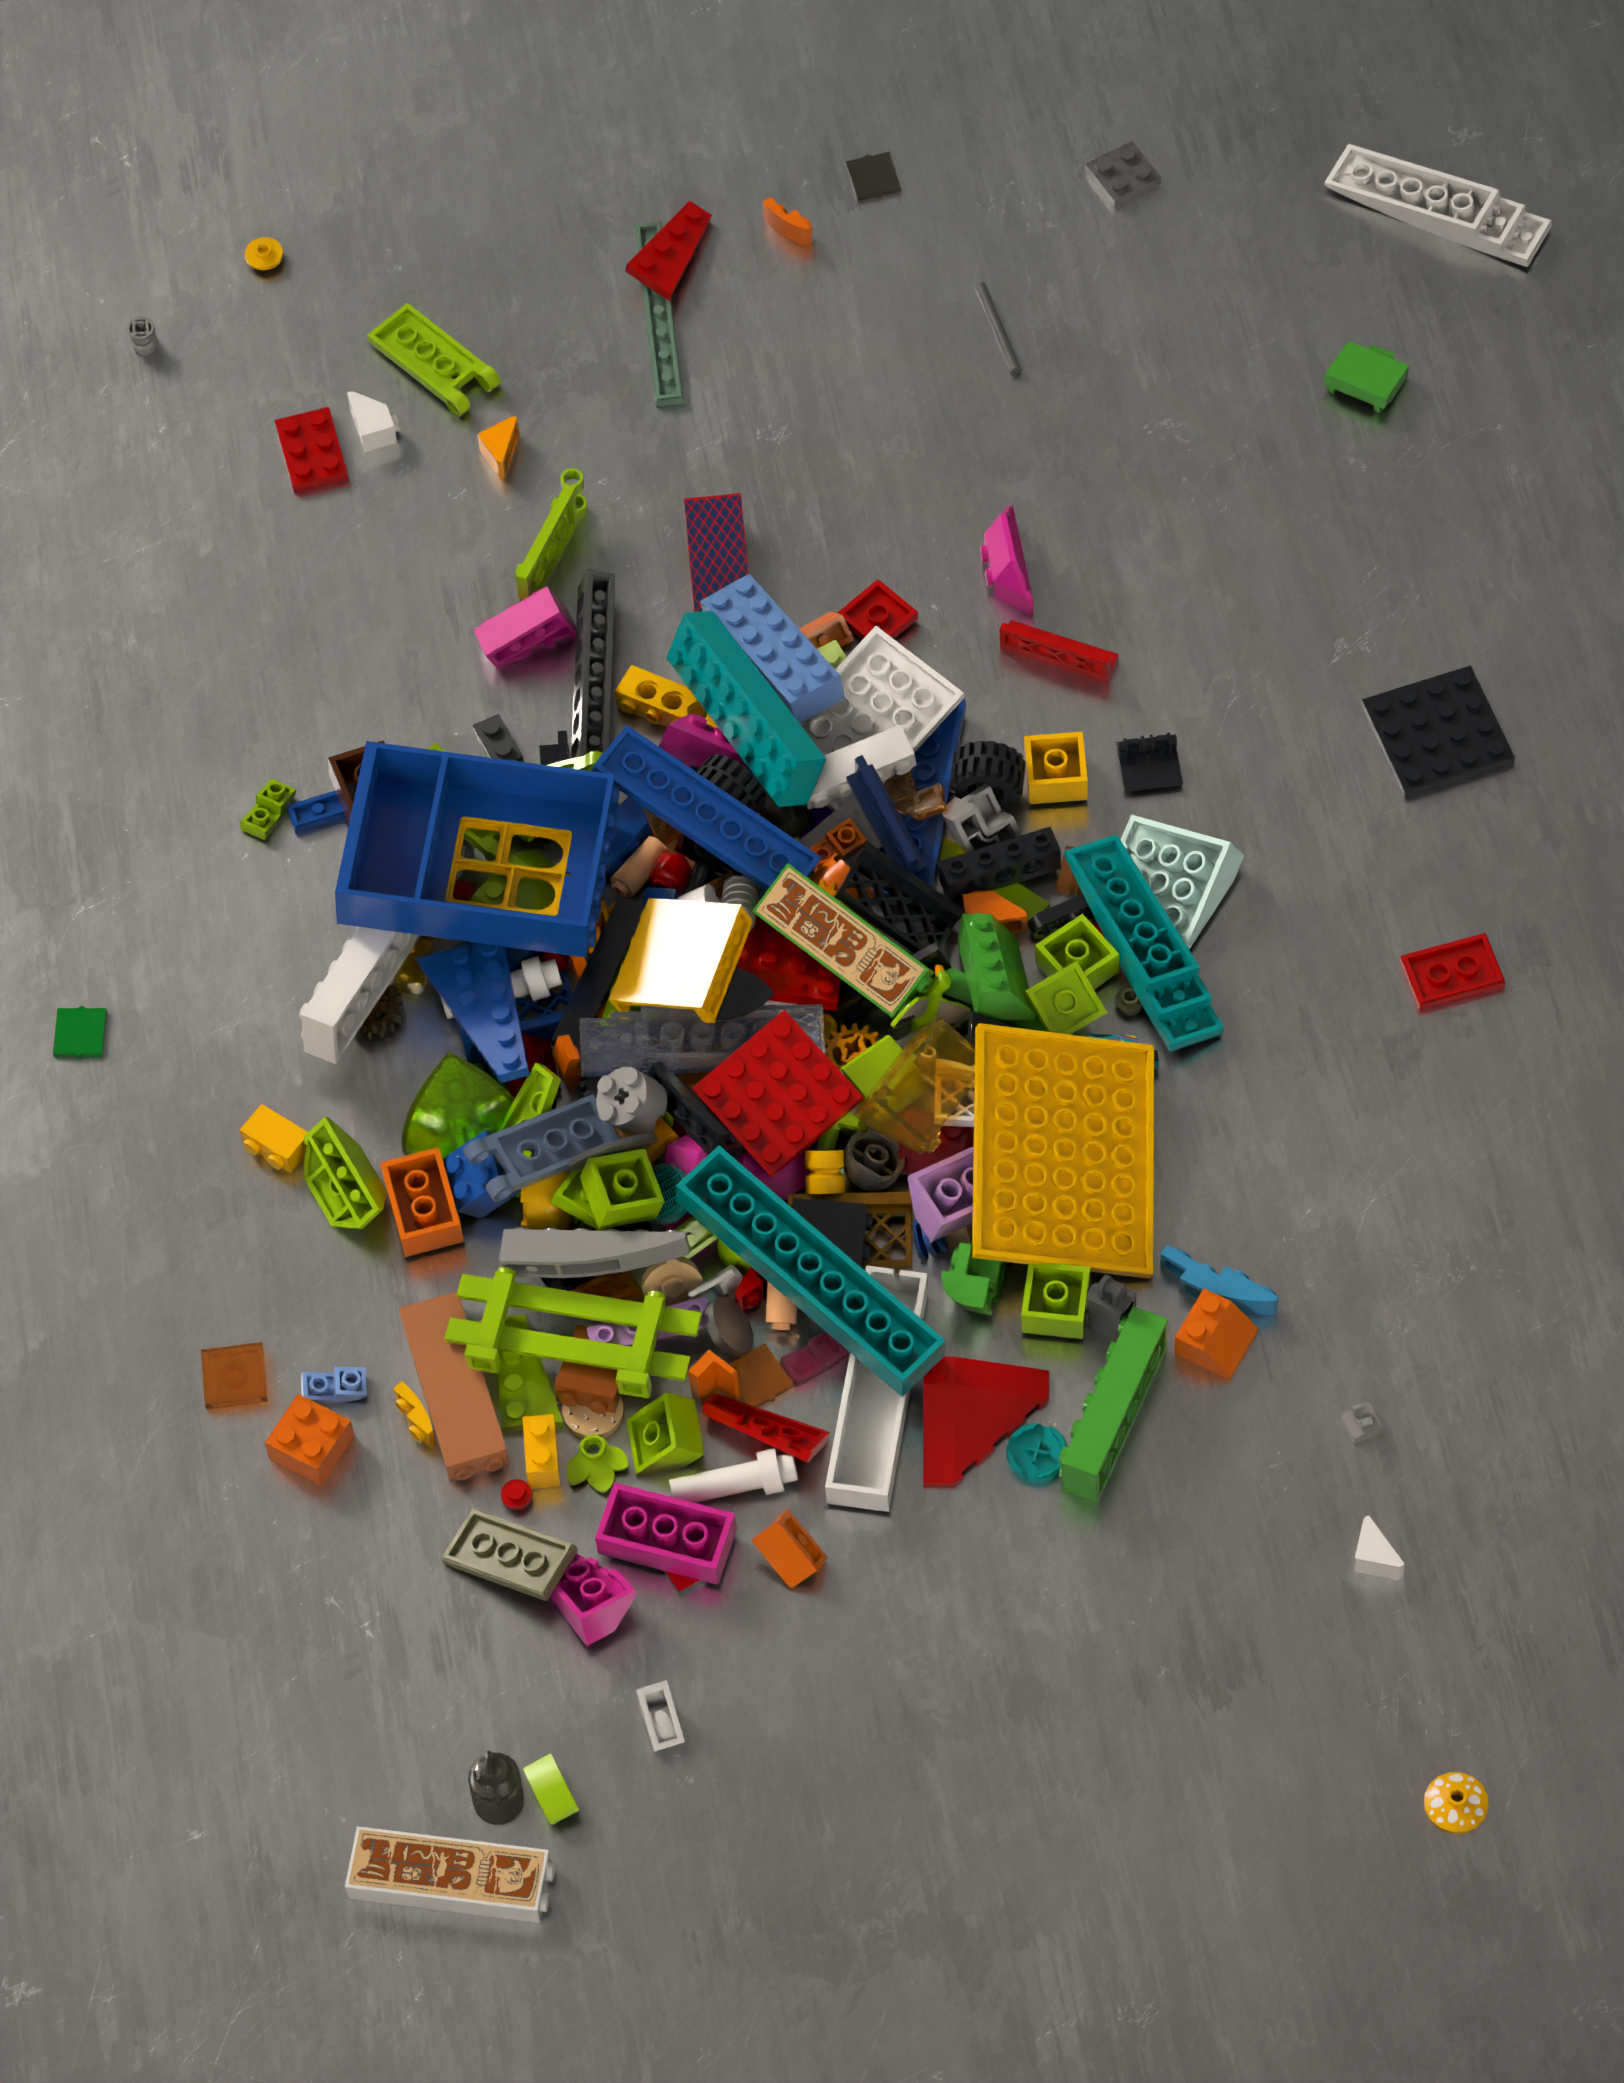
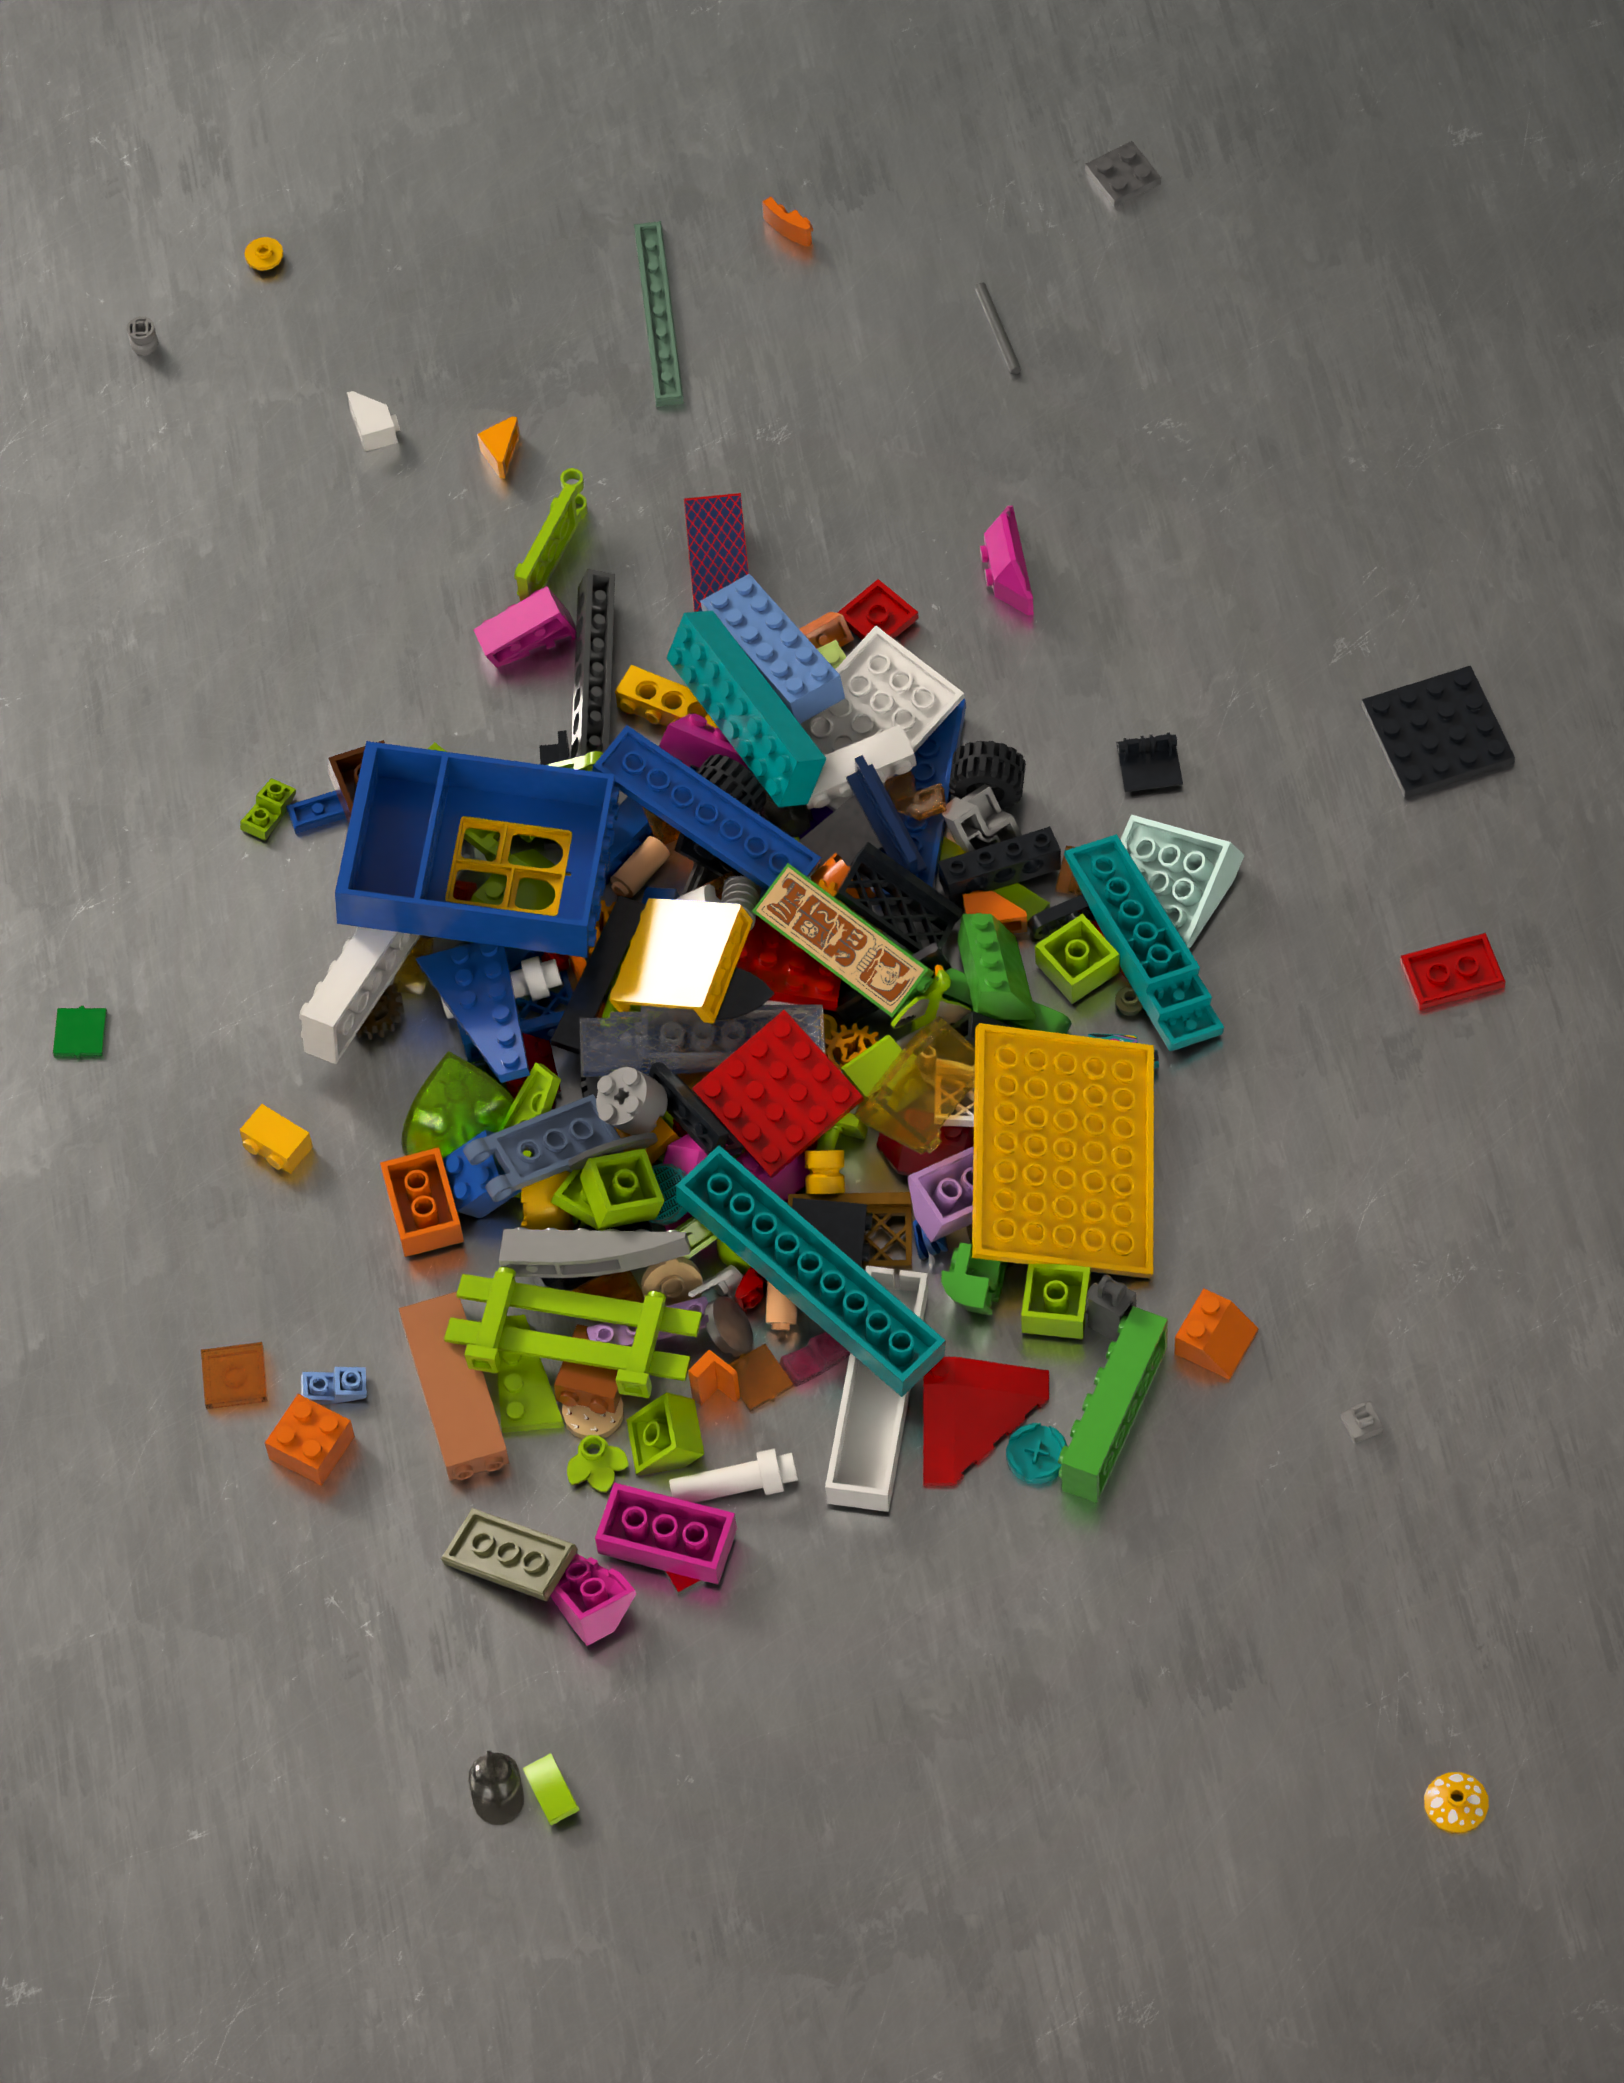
red plate [274,407,349,492] -> none
lime wedge [304,1116,387,1229] -> none
brick [345,1826,555,1923] -> none
lime hinge [367,302,501,417] -> none
yellow slope [393,1381,436,1448] -> none
dark grey plate [472,714,524,762] -> none
red plate [501,1479,532,1510] -> none
yellow brick [523,1414,561,1489] -> none
orange slope [554,1035,582,1094] -> none
red wing [625,200,712,301] -> none
white slope [636,1680,685,1752] -> none
red head [648,853,692,894] -> none
red wing [702,1393,830,1463] -> none
orange panel [752,1508,828,1588] -> none
orange slope [809,817,867,873] -> none
flat silver cylinder [843,1130,906,1191] -> none
clear smoke piece [846,152,901,201] -> none
red fence [999,620,1119,683] -> none
yellow brick [1024,731,1088,804] -> none
lime tile [1024,961,1107,1035] -> none
dark azure slope [1160,1244,1278,1316] -> none
bright green piece [1323,341,1409,413] -> none
white slope [1324,144,1551,267] -> none
white slope [1354,1515,1405,1580] -> none

